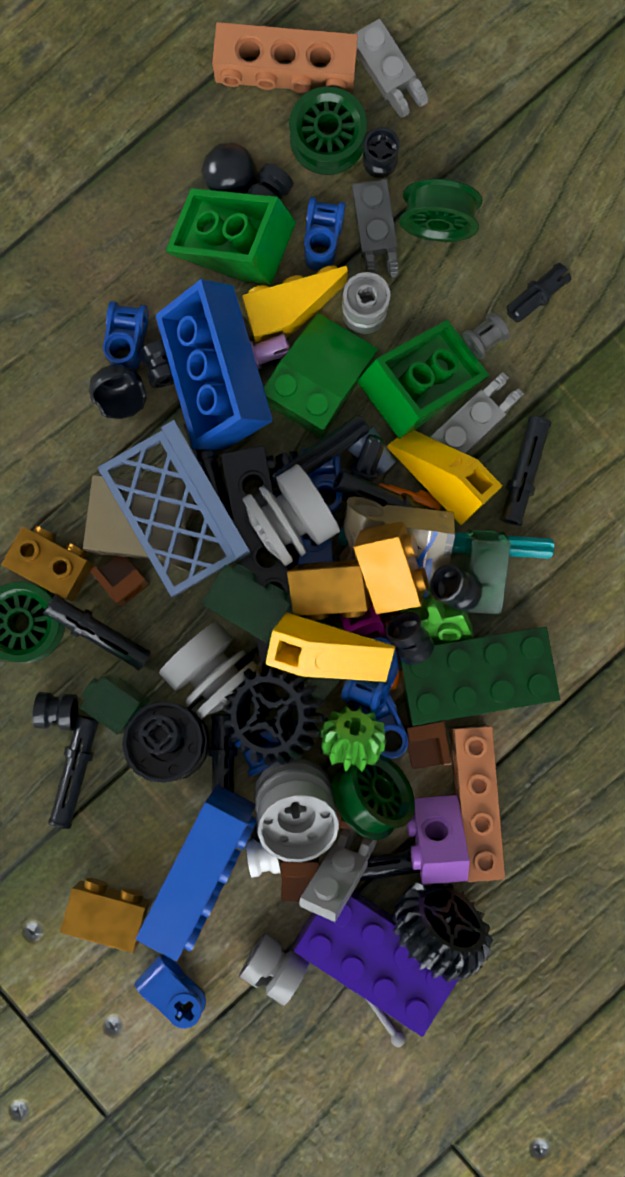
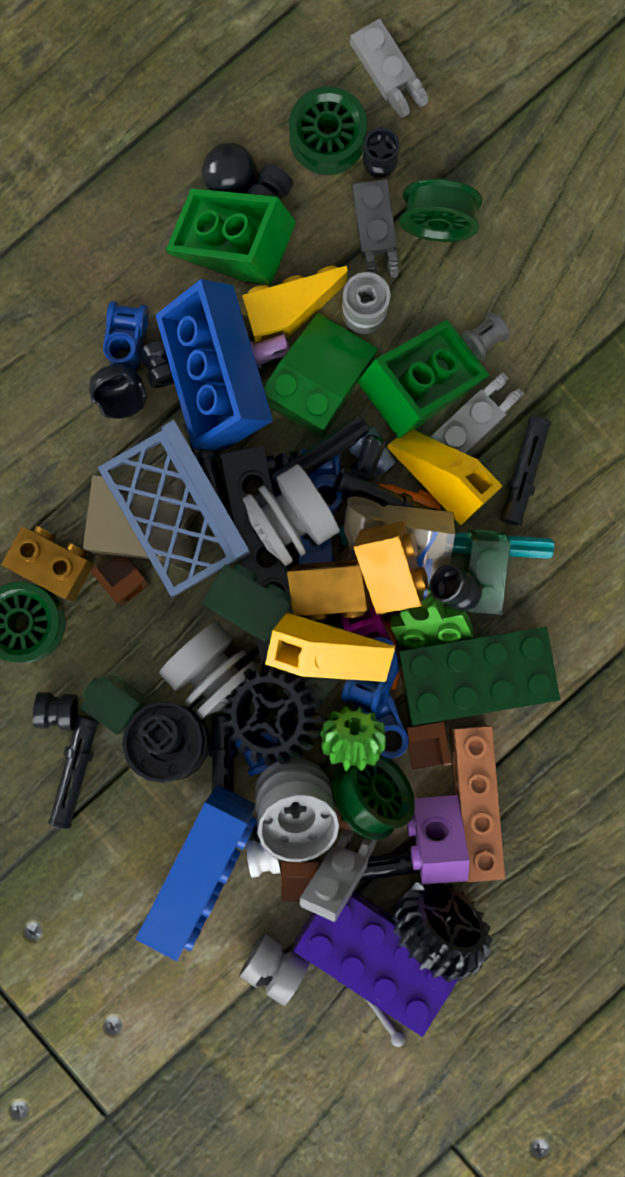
black pin [43,594,151,671] -> none
pearl gold brick [60,878,151,953] -> none
blue piece [135,954,206,1029] -> none
nougat brick [212,22,358,94] -> none
blue piece [304,197,346,272] -> none
black wheel [385,611,434,665] -> none
black axle [506,263,572,323] -> none

